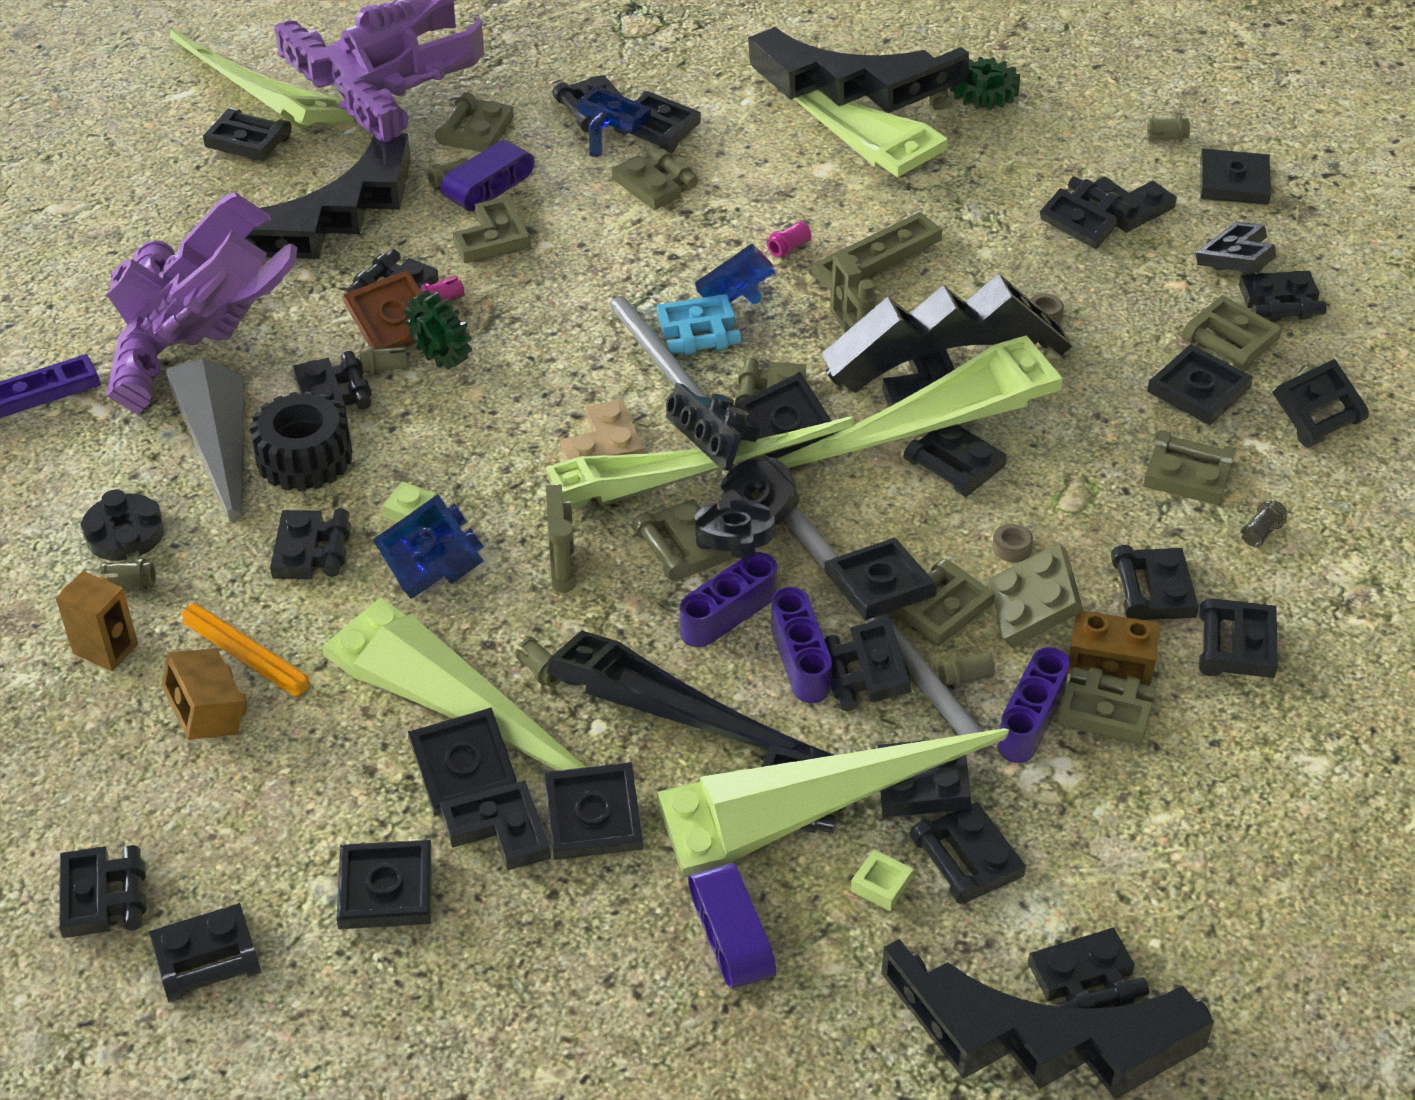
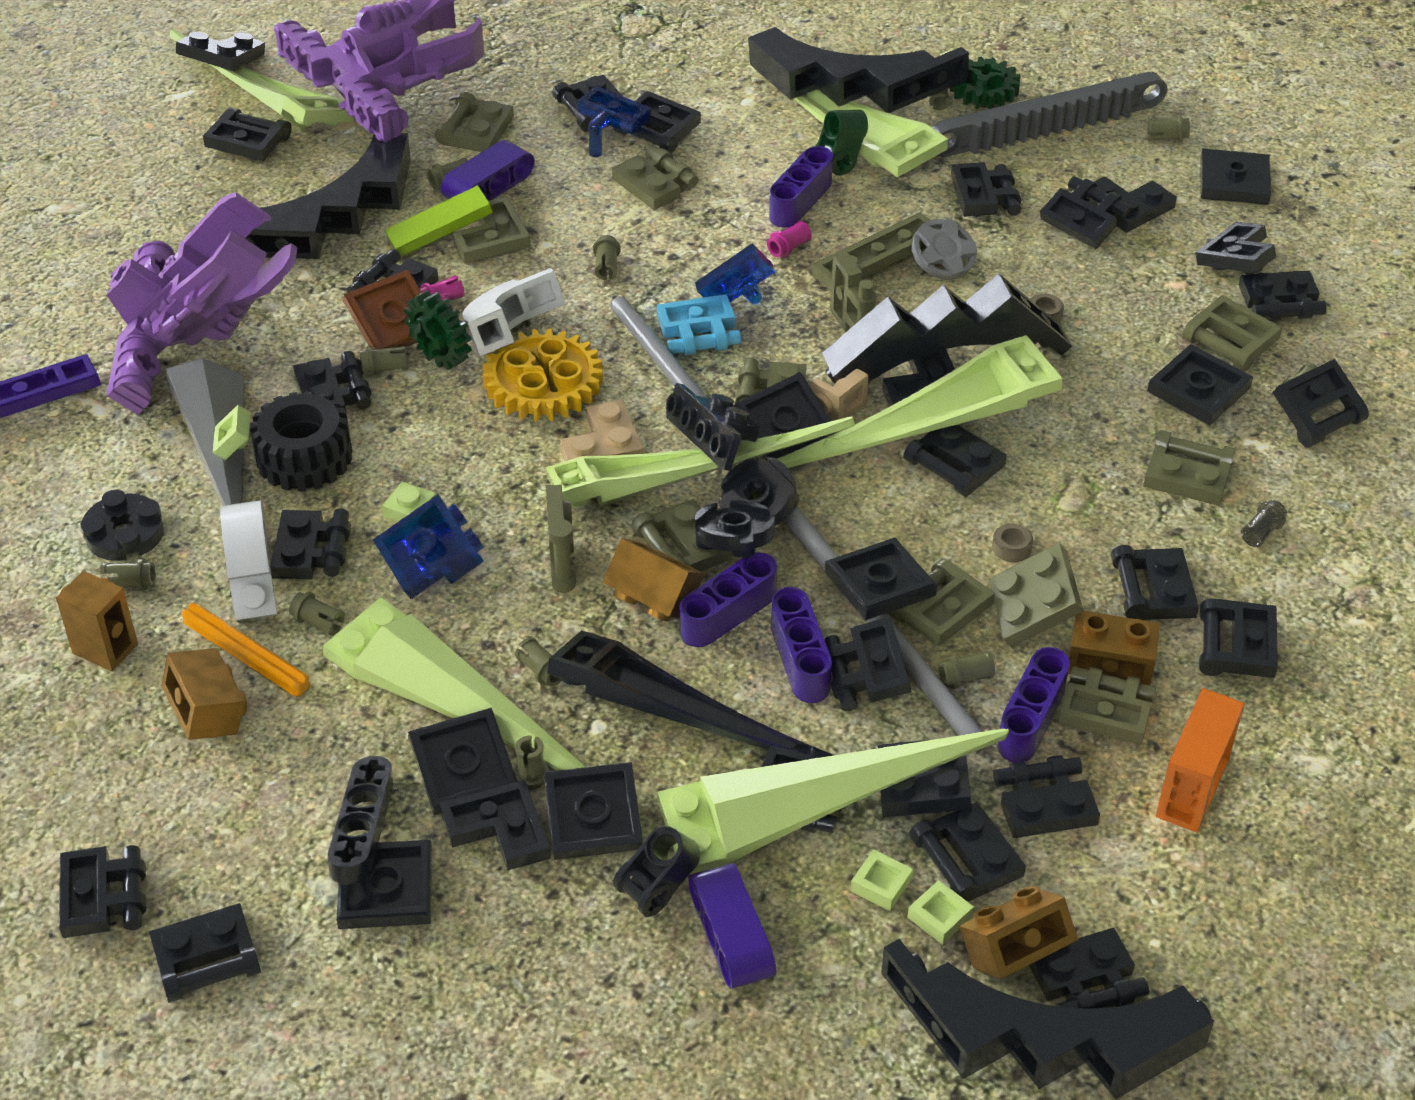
none -> black plate [176,32,265,71]
none -> yellowish green plate [213,405,251,460]
none -> white arch [220,500,278,621]
none -> olive pin [289,592,345,635]
none -> black beam [328,756,393,885]
none -> lime tile [385,185,493,257]
none -> white arch [462,268,566,356]
none -> yellow gear [482,328,603,422]
none -> olive pin [514,735,549,790]
none -> olive pin [593,235,621,280]
none -> pearl gold brick [602,538,705,622]
none -> black piece [613,826,700,917]
none -> dark purple beam [769,146,833,228]
none -> tan bracket [810,369,868,421]
none -> dark green piece [816,110,868,176]
none -> yellowish green plate [907,880,974,945]
none -> light grey wheel [912,218,977,280]
none -> dark grey gear [931,72,1168,157]
none -> black plate [951,162,1021,217]
none -> pearl gold brick [959,886,1078,979]
none -> black plate [993,755,1100,838]
none -> orange window [1156,688,1245,833]

